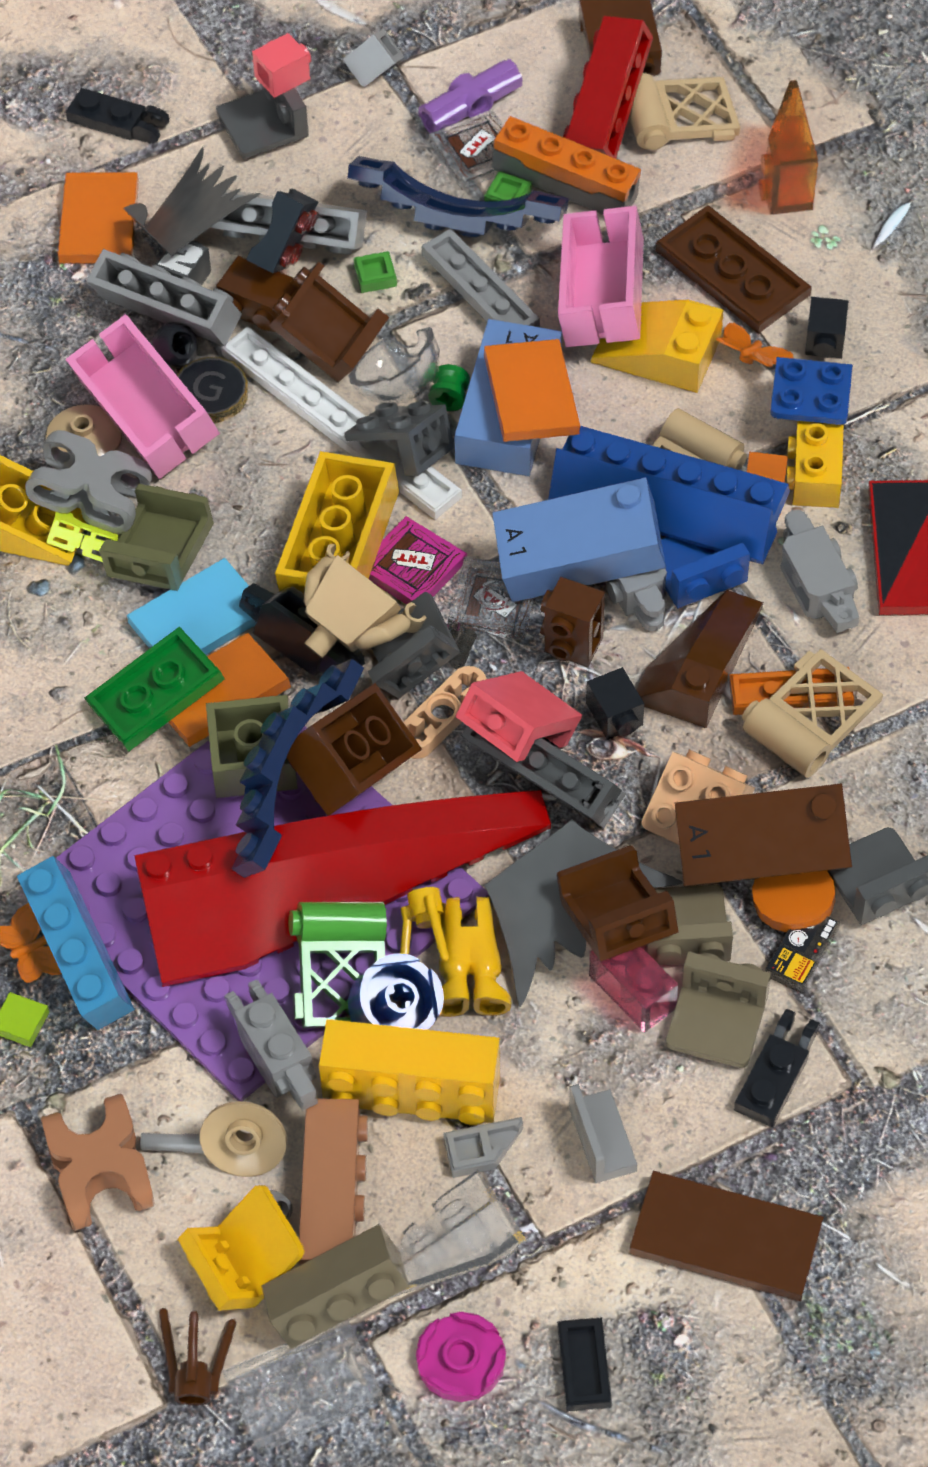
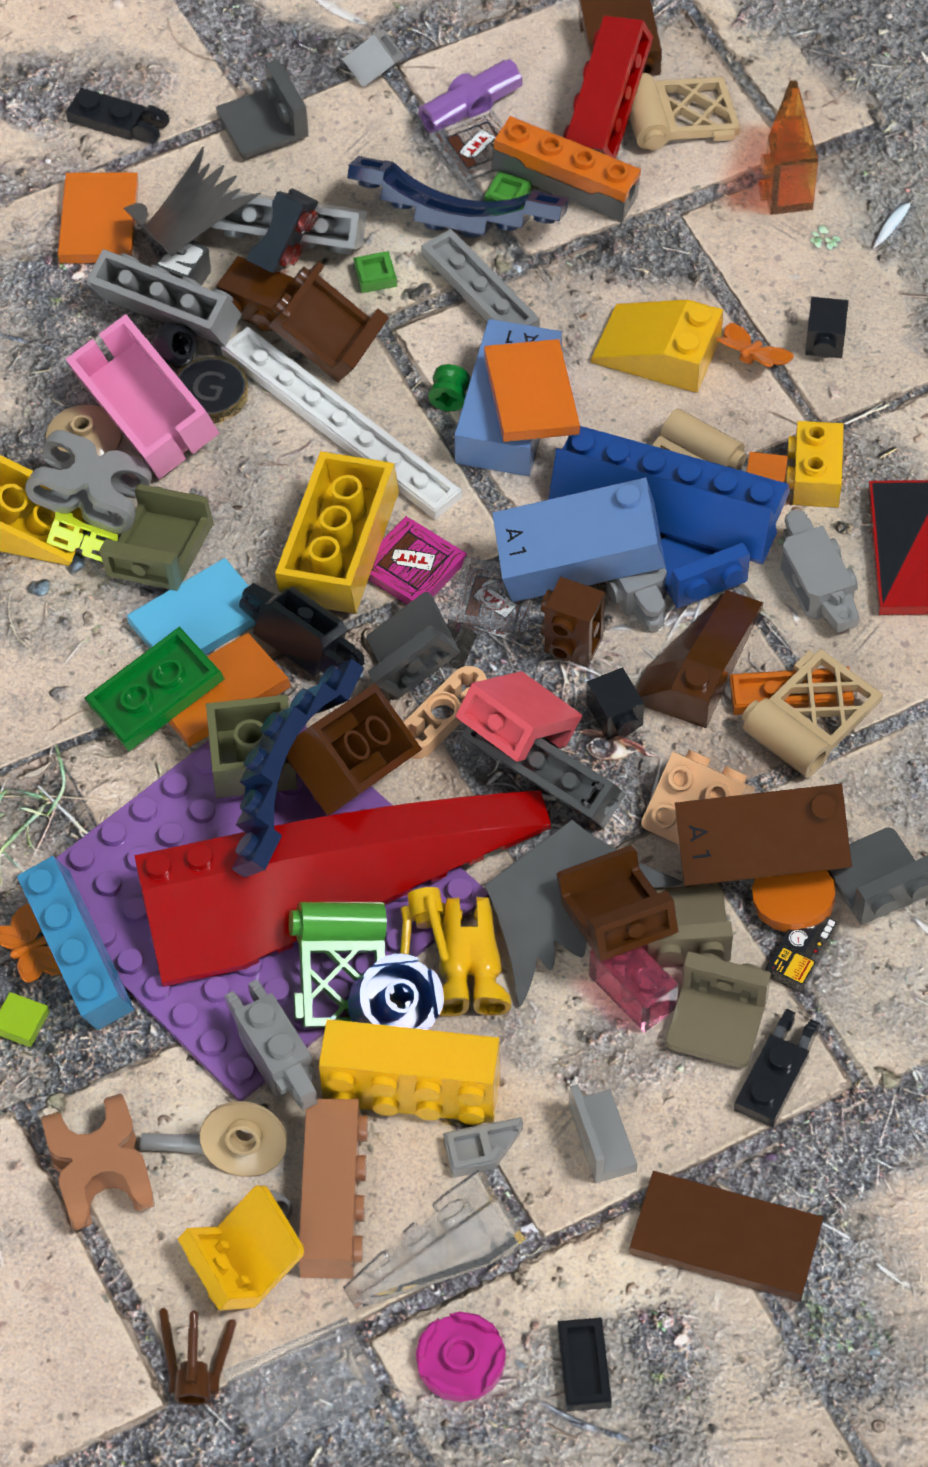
coral brick [252,33,311,98] -> none
dark tan brick [262,1224,410,1349] -> none
tan torso [304,544,426,658] -> none
dark grey bracket [344,401,455,476] -> none
clear cylinder [349,327,440,404] -> none
bright pink piece [558,205,644,347] -> none
reddish brown tile [655,205,812,334] -> none
blue bracket [770,357,853,425] -> none

